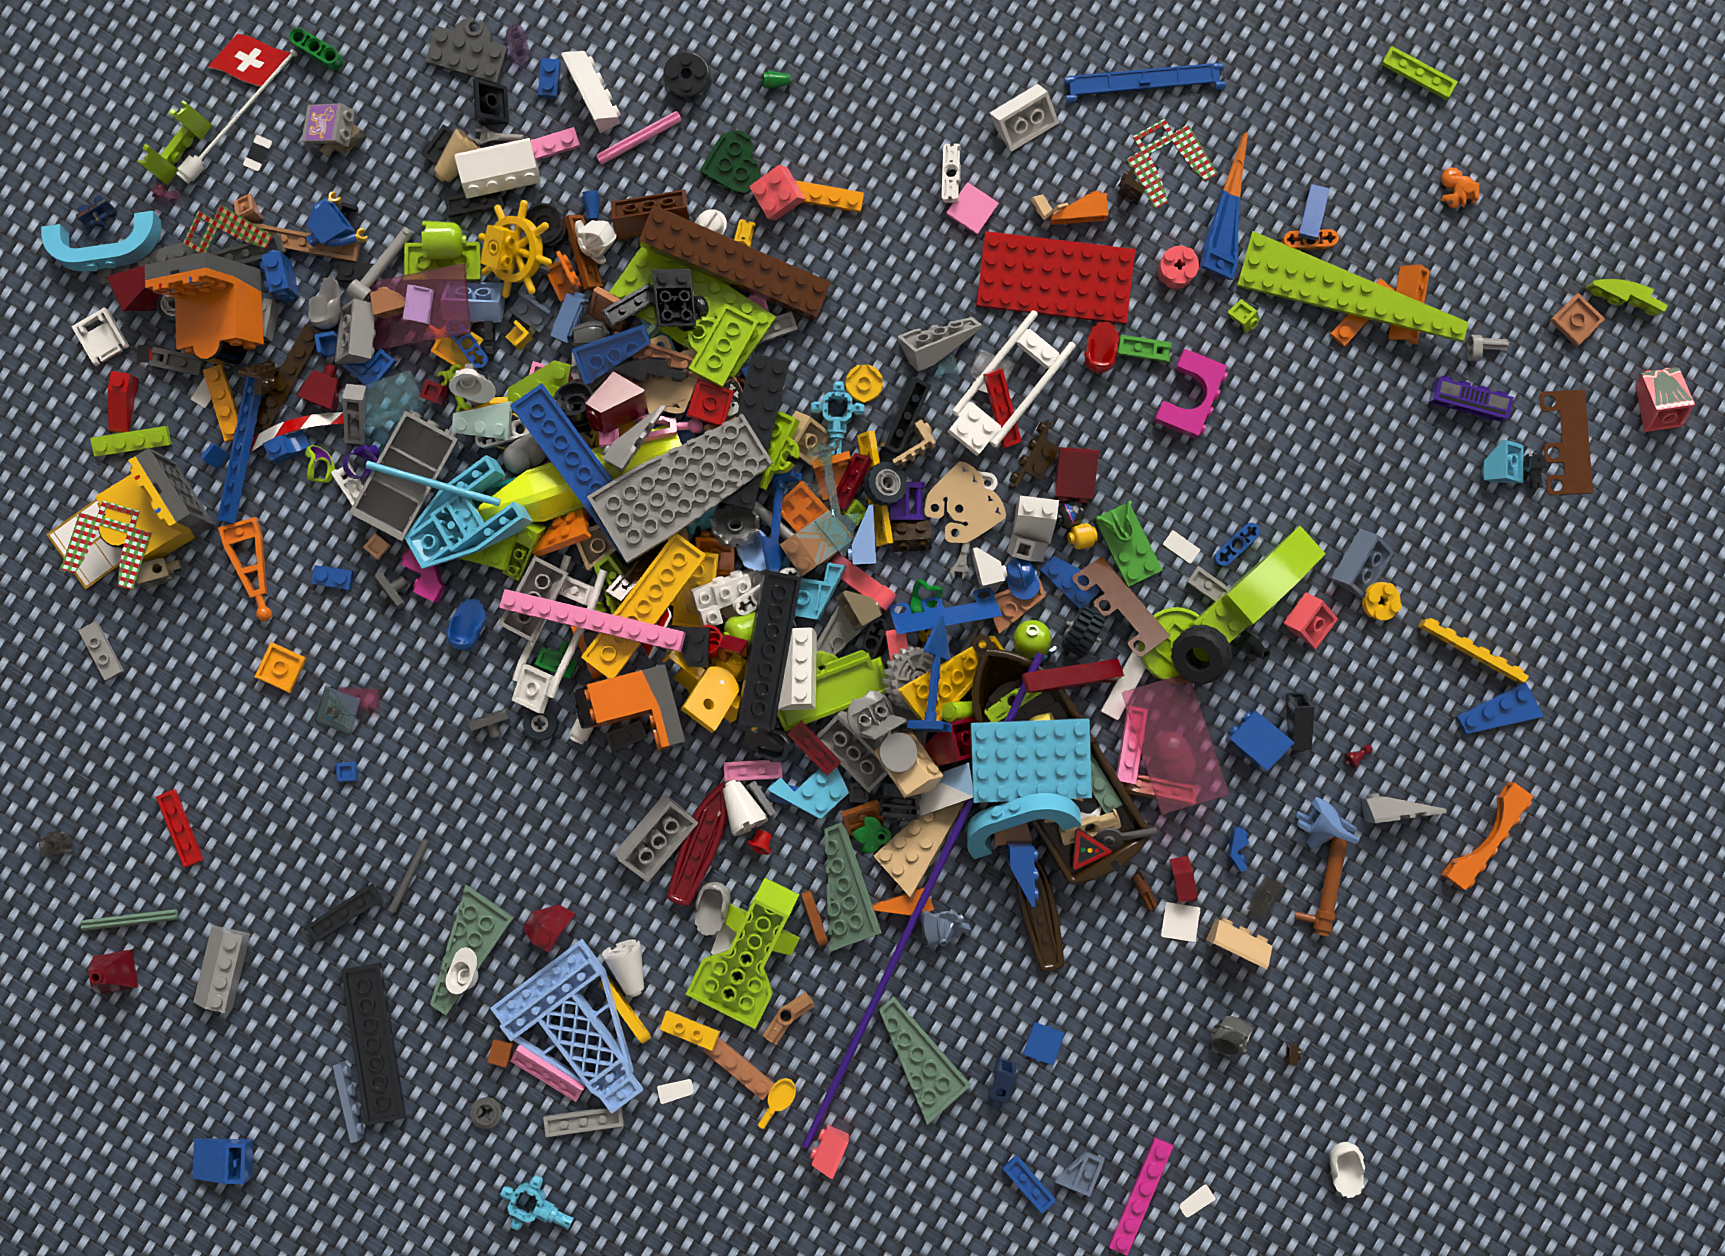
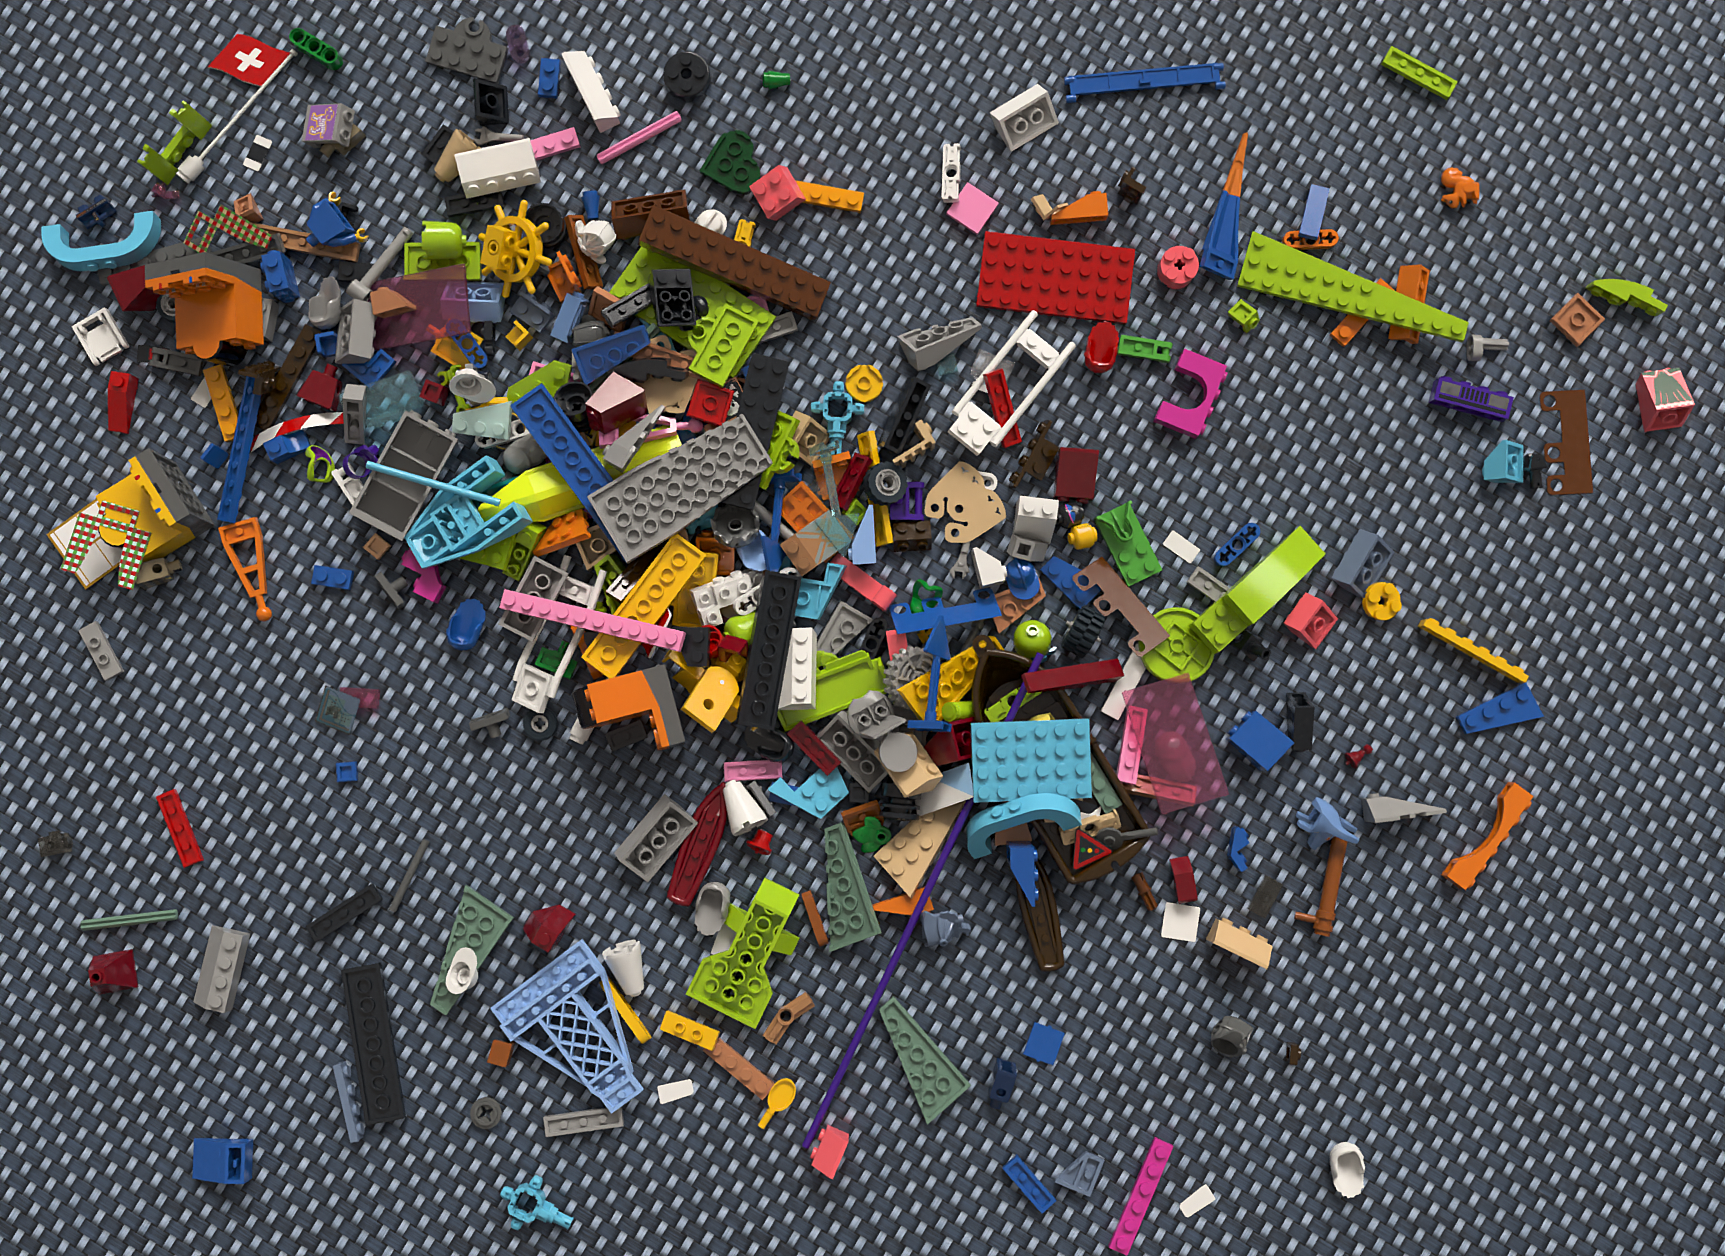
lime plate [90,426,172,457] -> none
light orange plate [254,642,307,693] -> none
lavender piece [403,285,434,324] -> none
bright pink plate [510,1045,585,1102] -> none
dark tan slope [835,591,882,630] -> none
piece [1126,119,1218,209] -> none
black tyre [1171,625,1232,685] -> none

